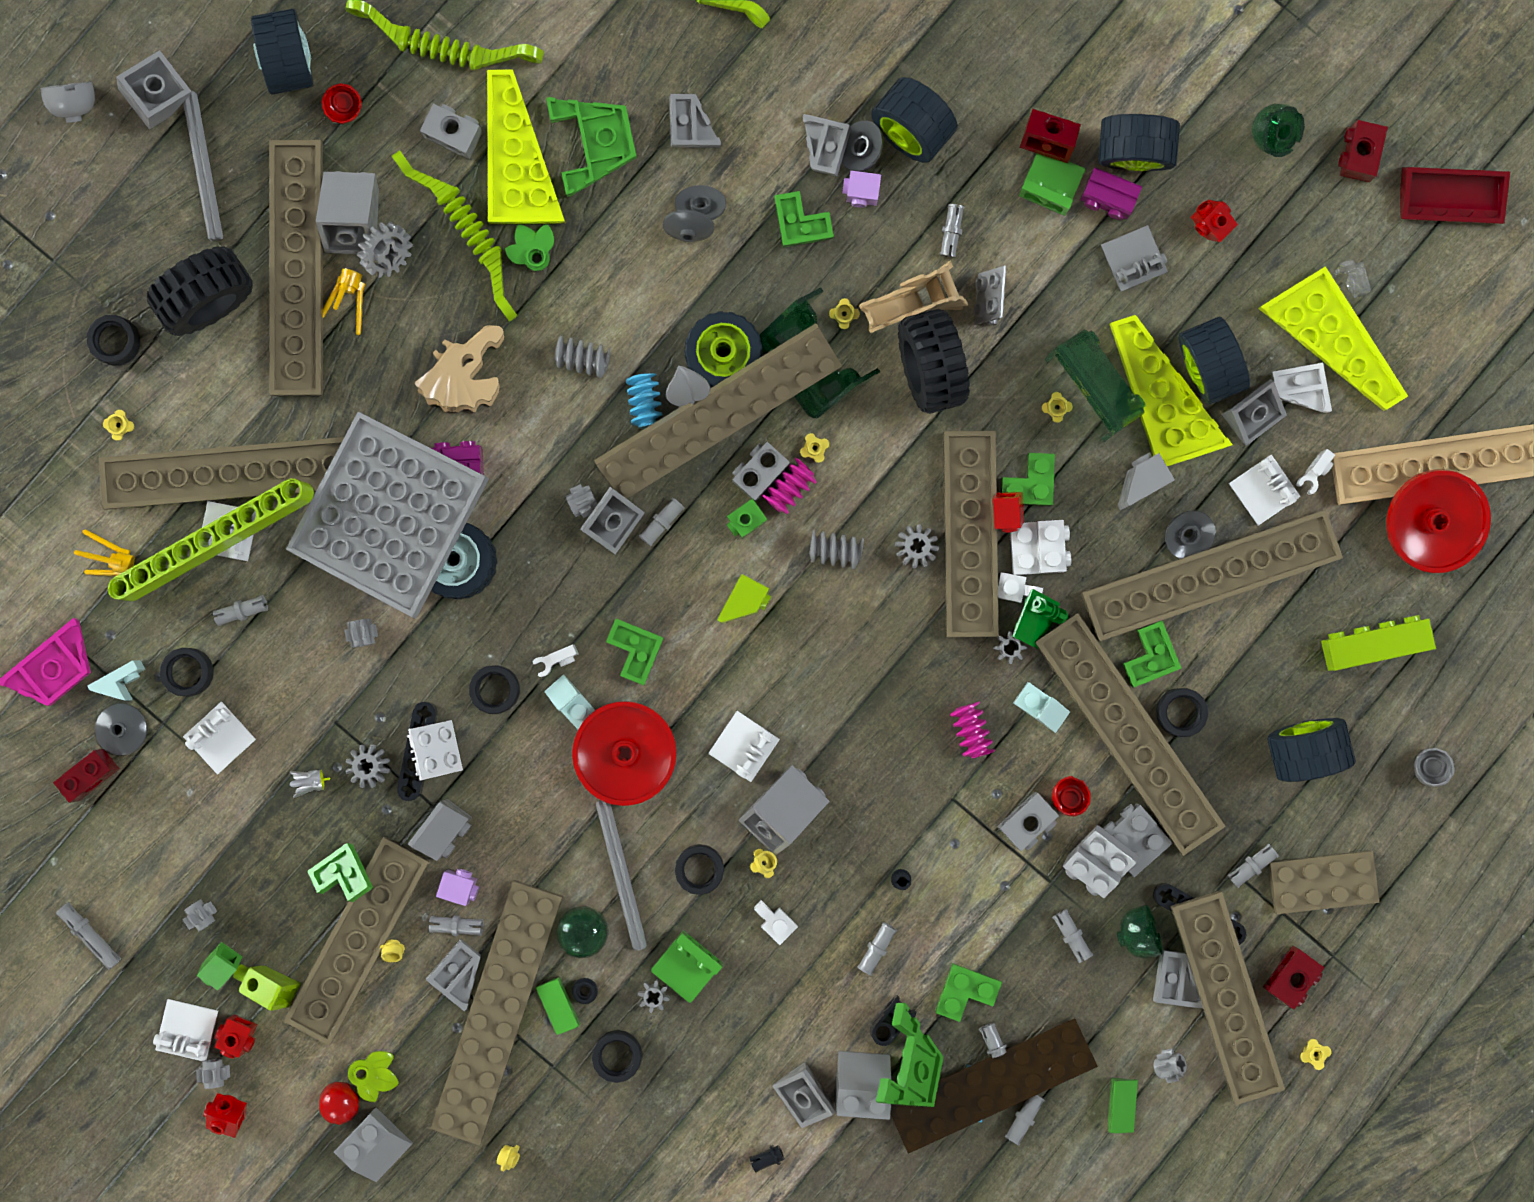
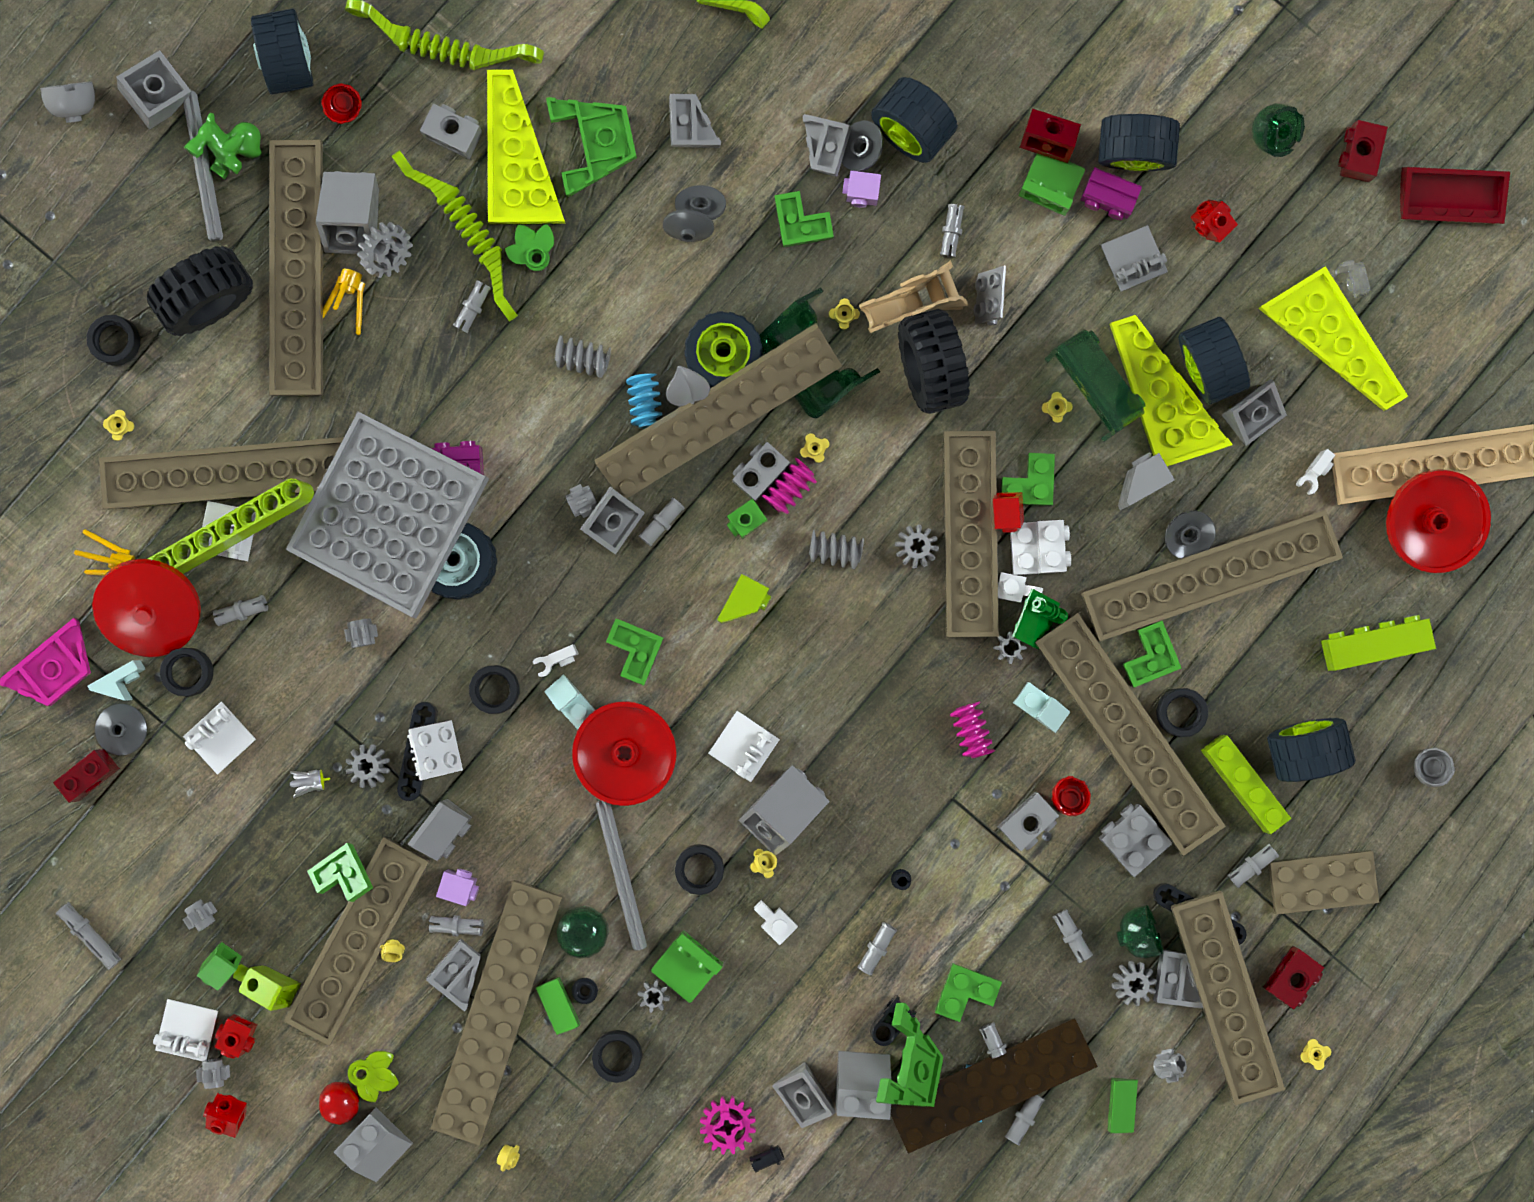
tan animal [415,325,504,413] -> none
light grey plate [1063,825,1139,898] -> none
white hinge [1229,455,1301,526] -> none
white wing [1270,363,1332,413] -> none
none -> red dish [92,559,201,657]
none -> bright green animal [184,113,262,180]
none -> light grey pin [453,280,491,333]
none -> dark pink gear [700,1096,756,1155]
none -> light grey gear [1112,961,1157,1006]
none -> lime brick [1201,735,1292,834]

